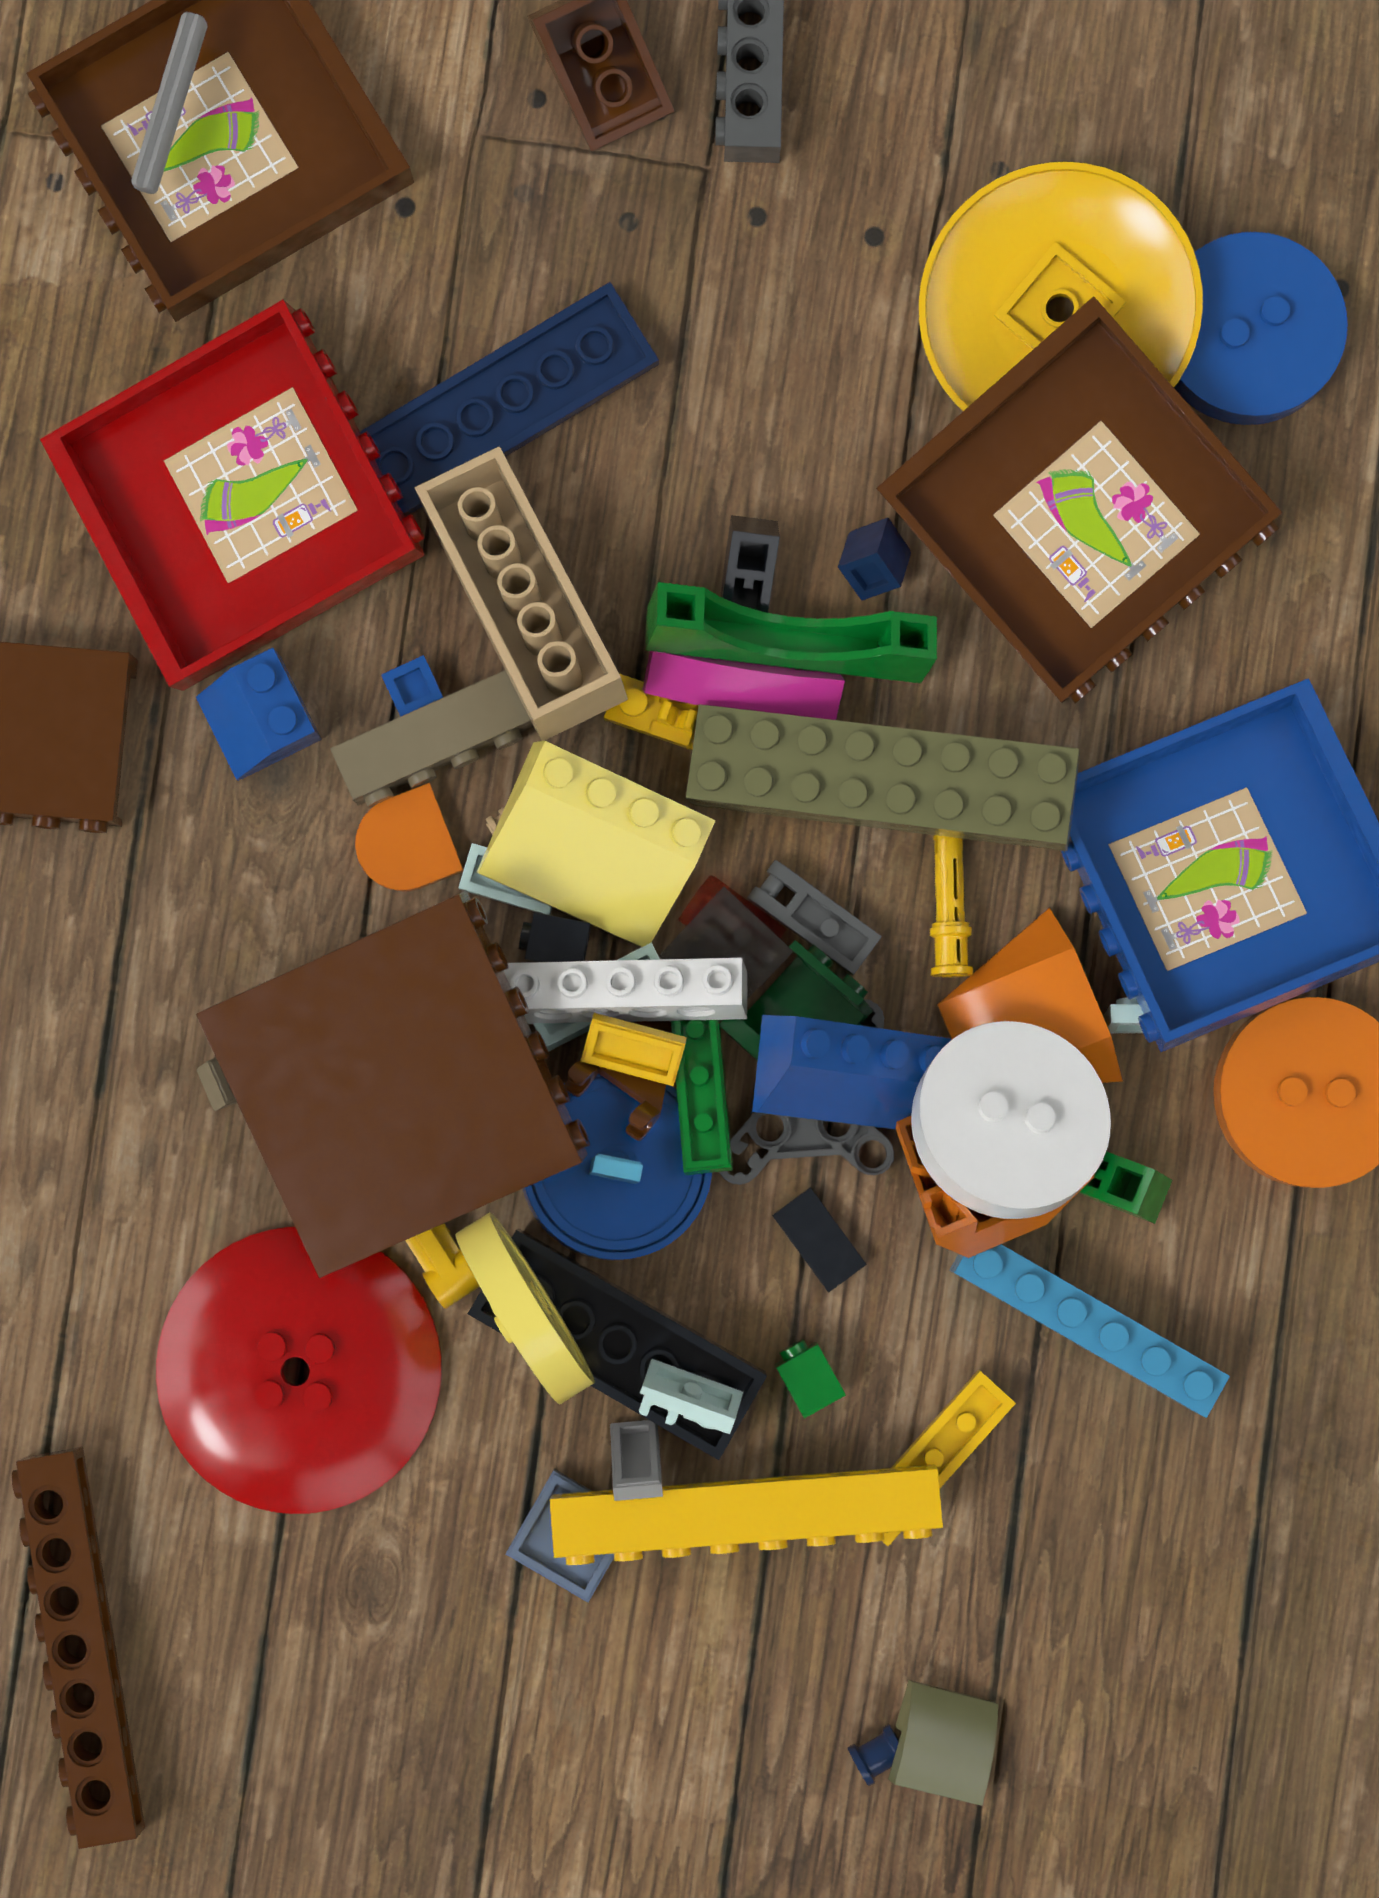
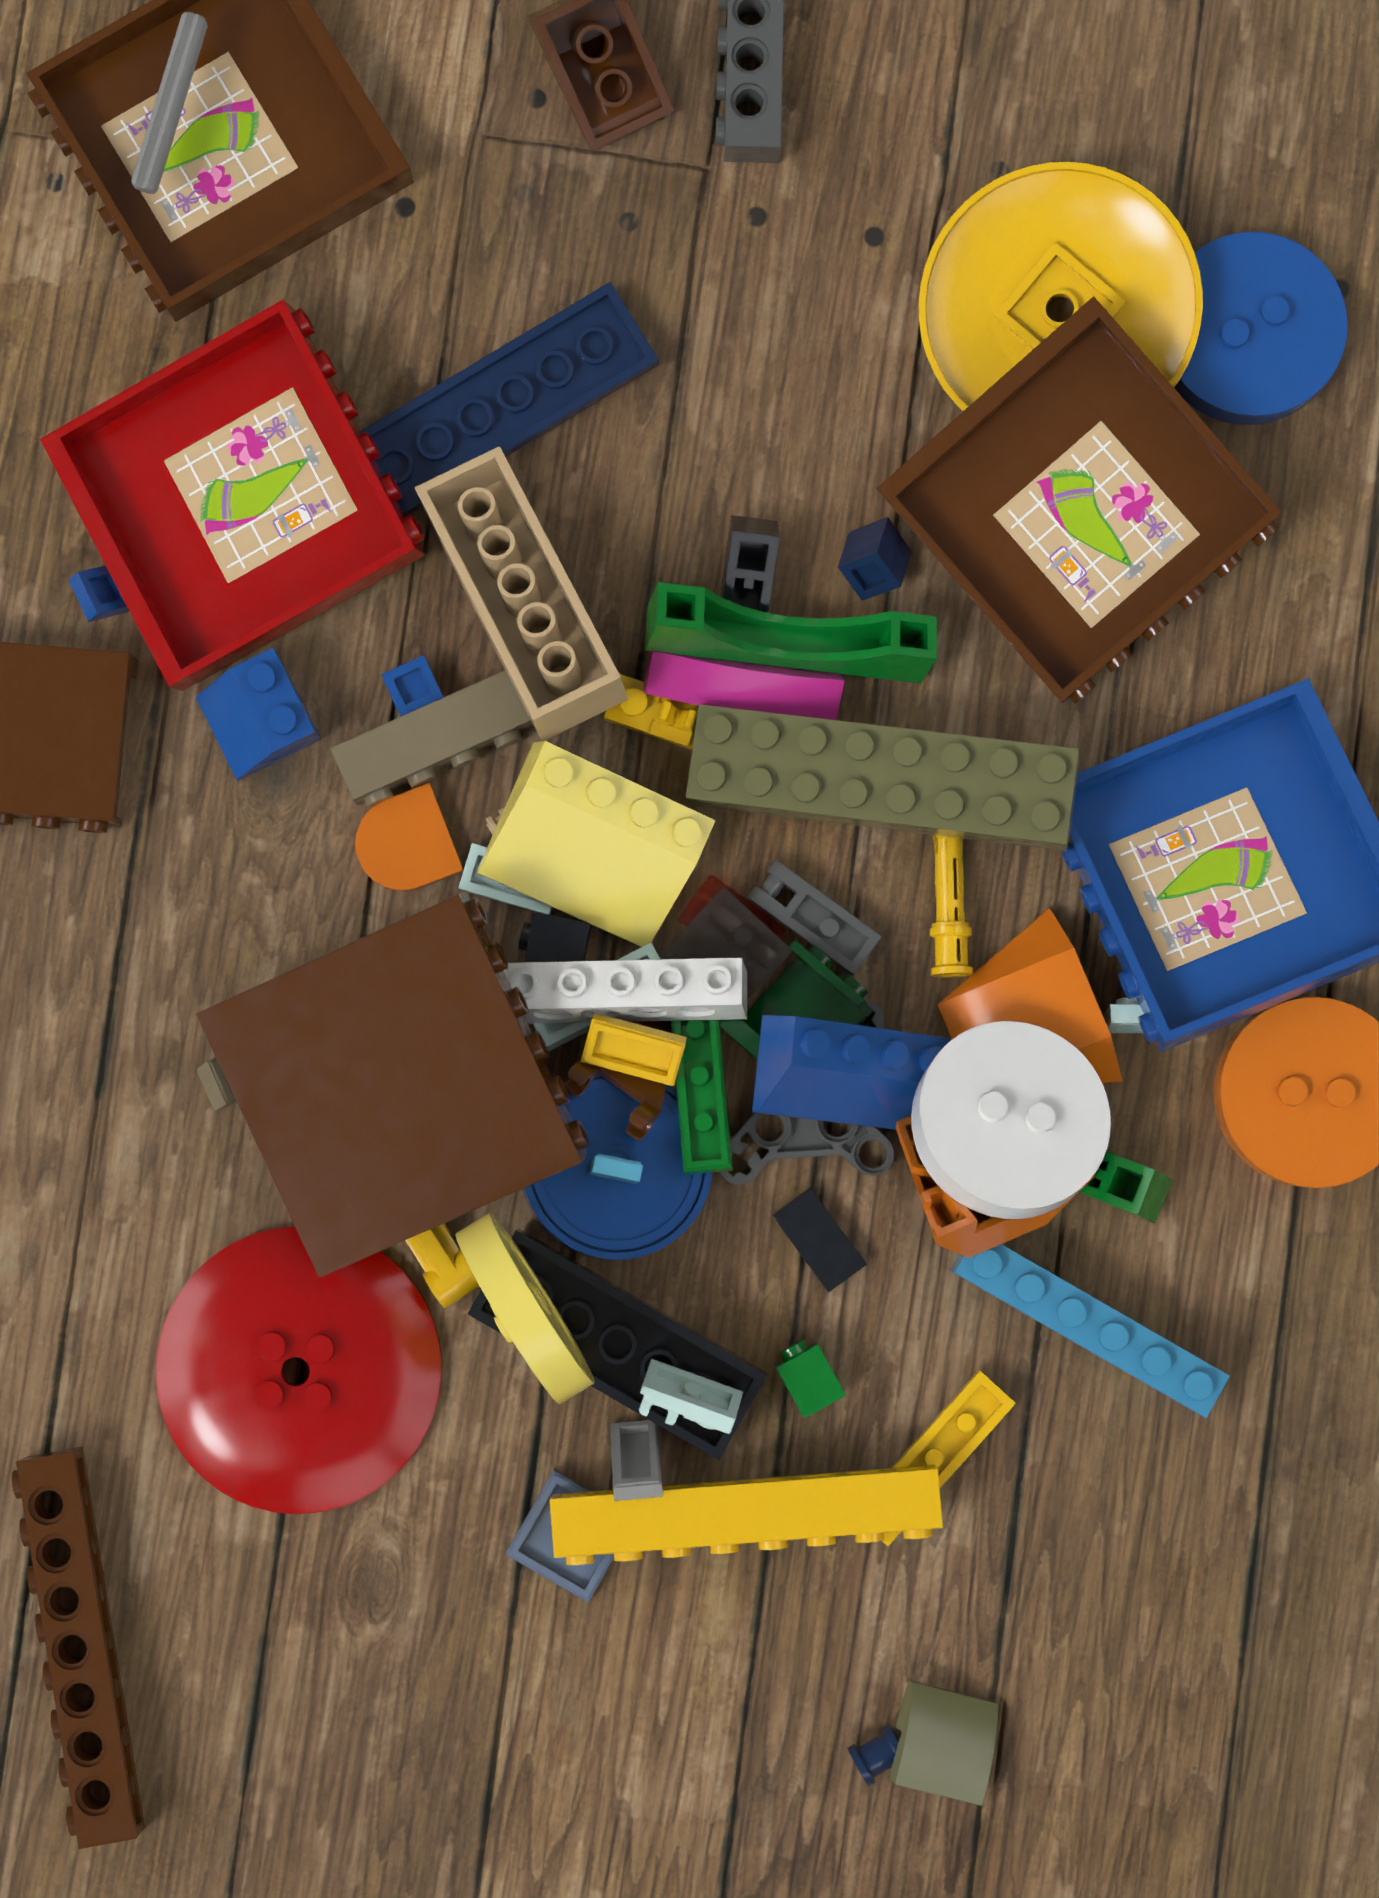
none -> blue plate [68,565,129,622]

